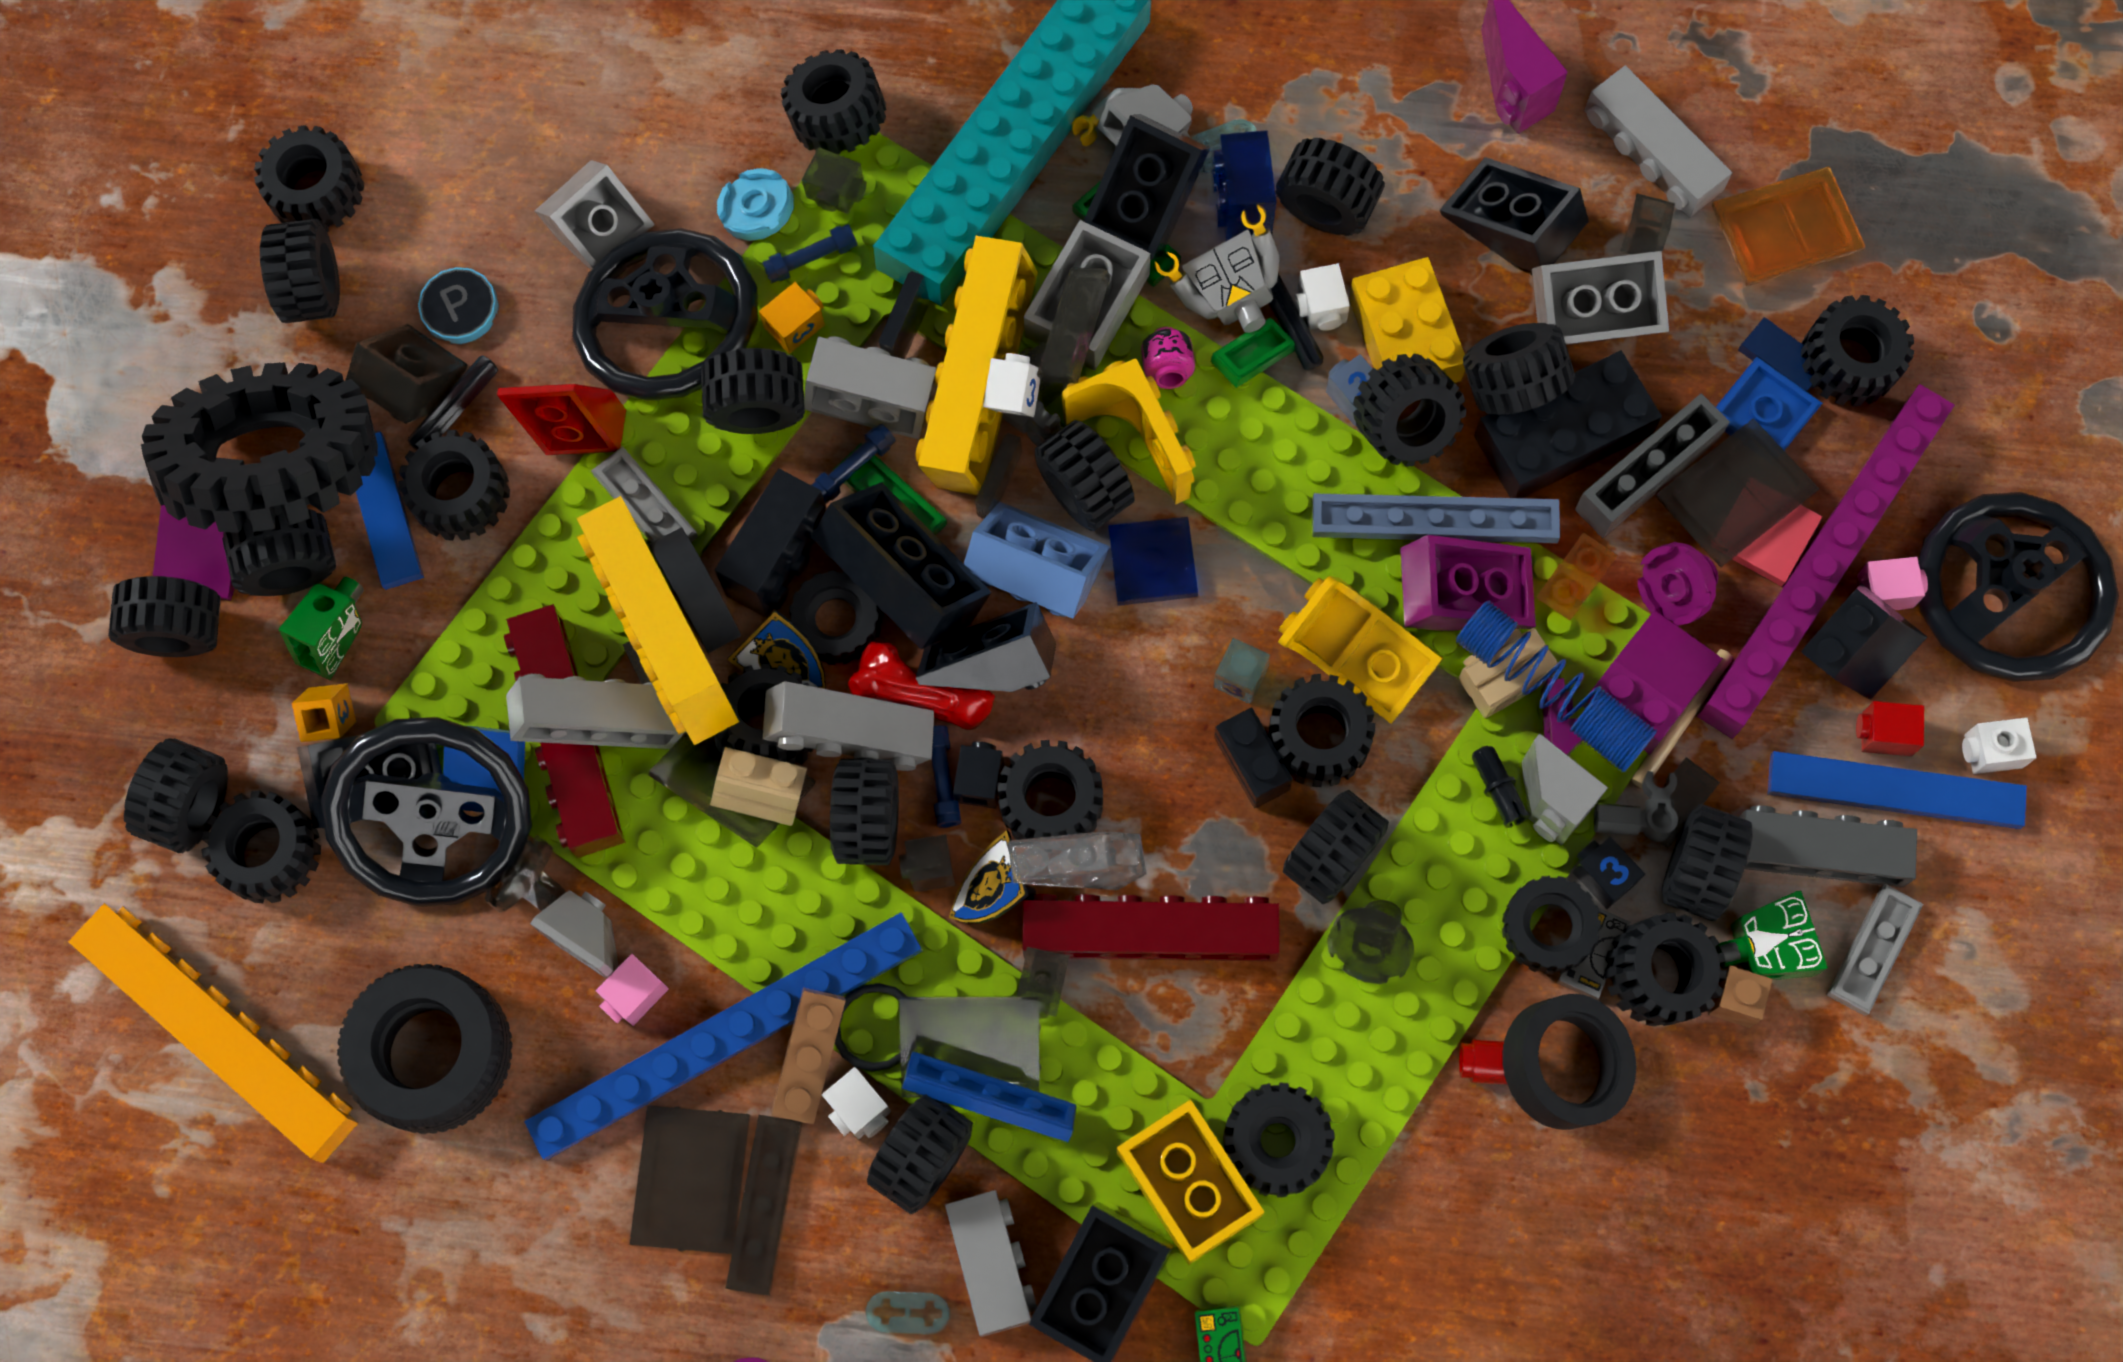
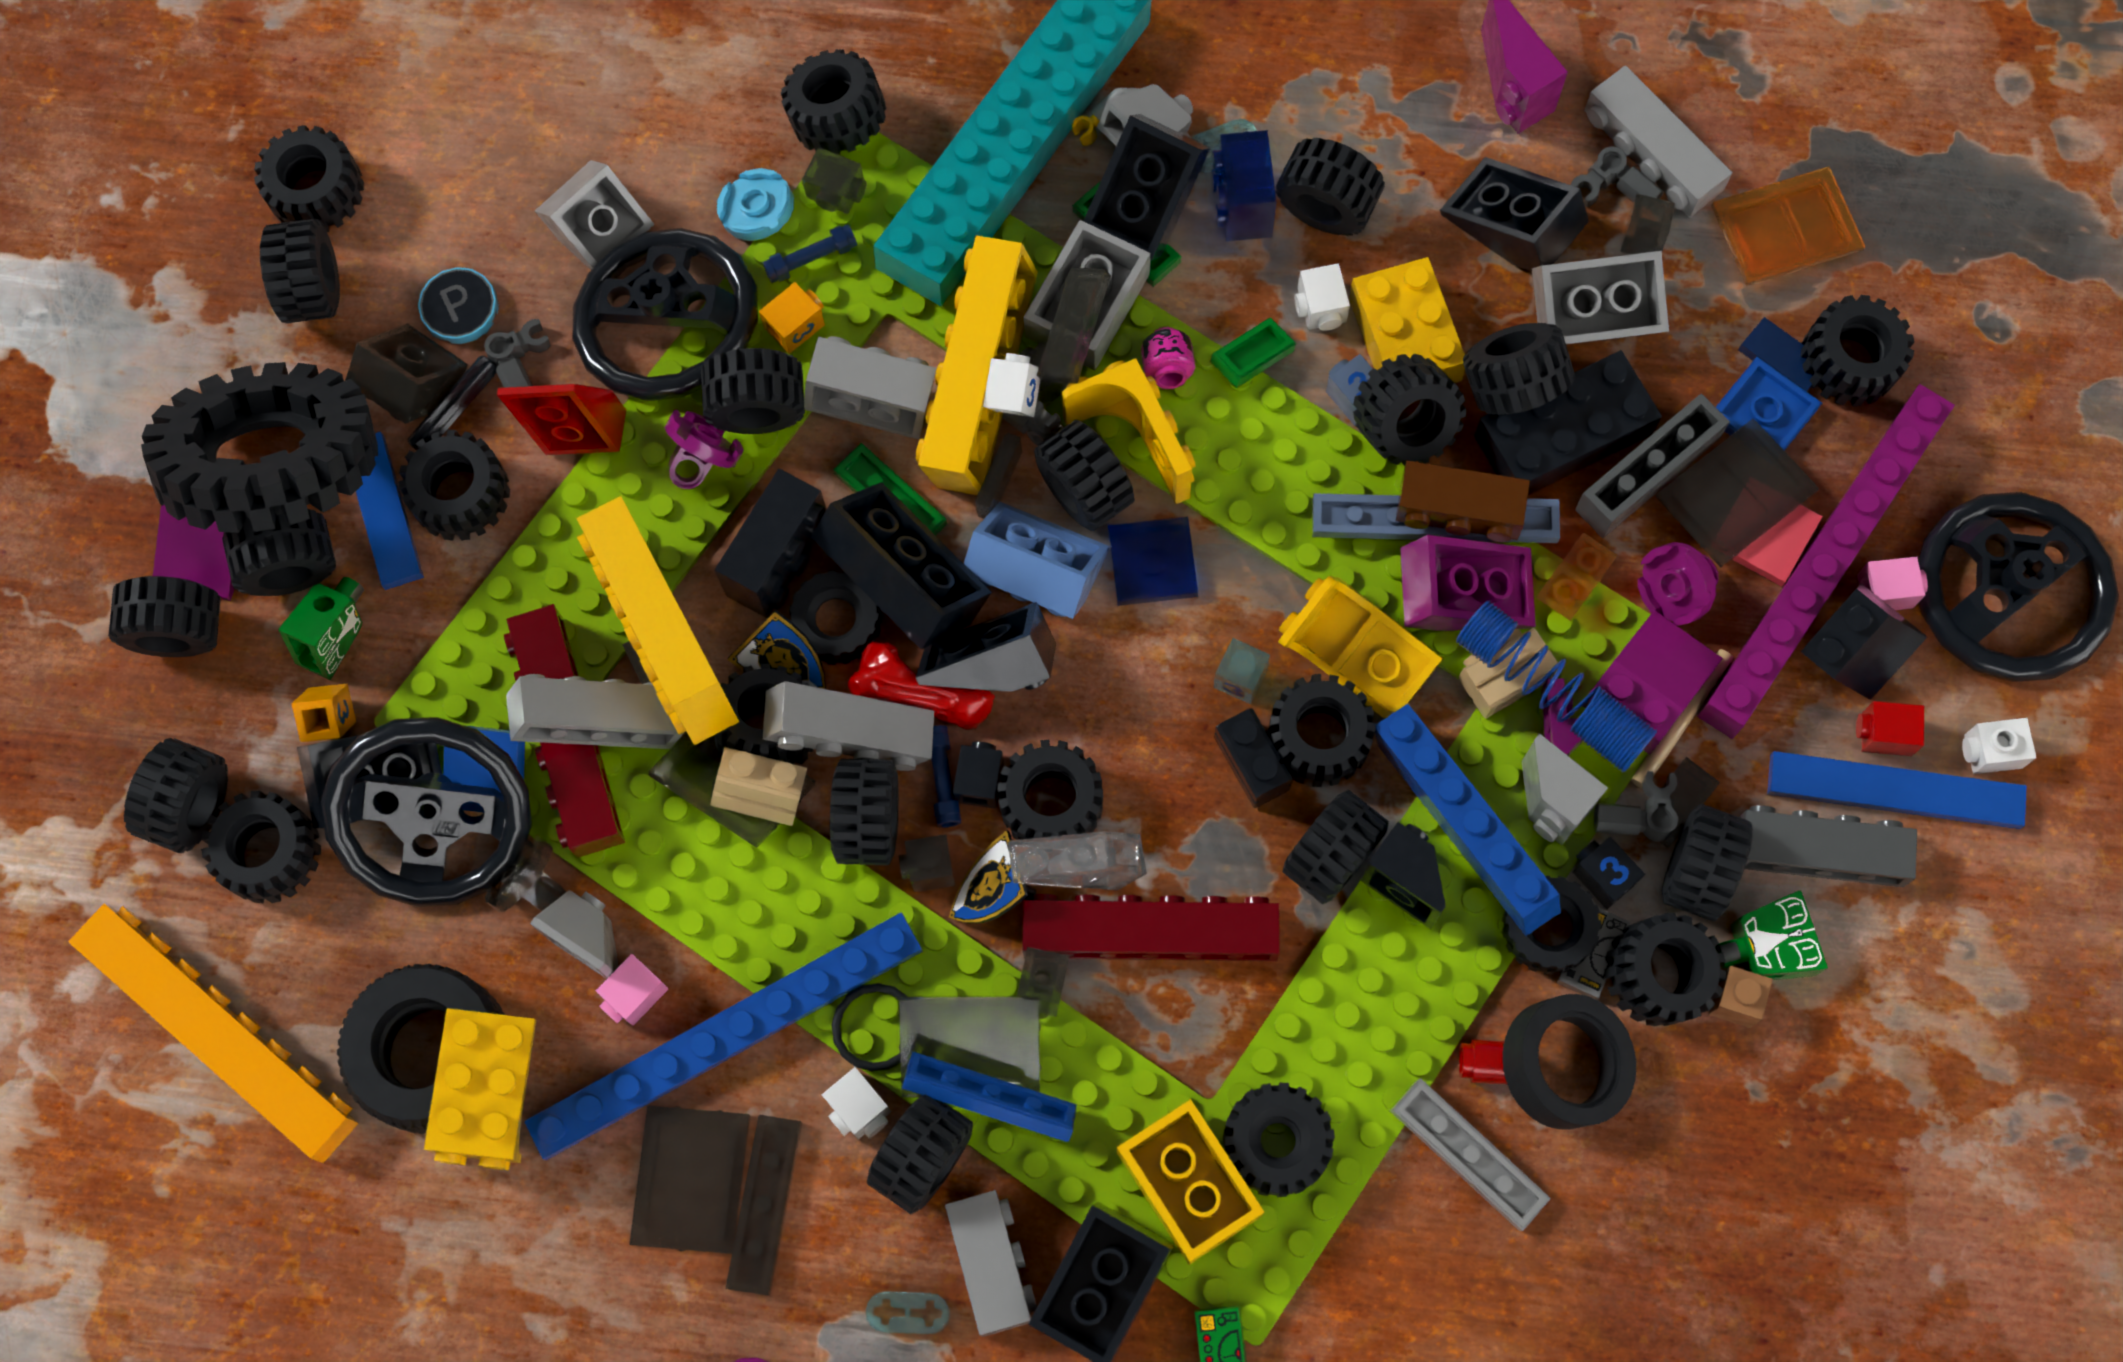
light grey tile [591,446,698,543] -> none
black tyre [649,527,741,654] -> none
medium nougat plate [771,987,846,1125] -> none
dark blue bar [812,424,896,505] -> none
black tile [879,271,930,359] -> none
light grey torso [1155,204,1280,333] -> none
black axle [1269,273,1323,370] -> none
clear smoke tile [1327,900,1415,984] -> none
black axle [1472,745,1530,828] -> none
light grey tile [1826,884,1924,1016] -> none
none -> yellow bracket [424,1008,536,1171]
none -> dark grey bar [484,319,551,388]
none -> magenta tile [664,410,744,489]
none -> black slope [1361,822,1446,929]
none -> blue brick [1375,704,1561,936]
none -> light grey tile [1390,1078,1551,1231]
none -> reddish brown brick [1395,460,1530,542]
none -> dark grey bar [1571,146,1664,213]

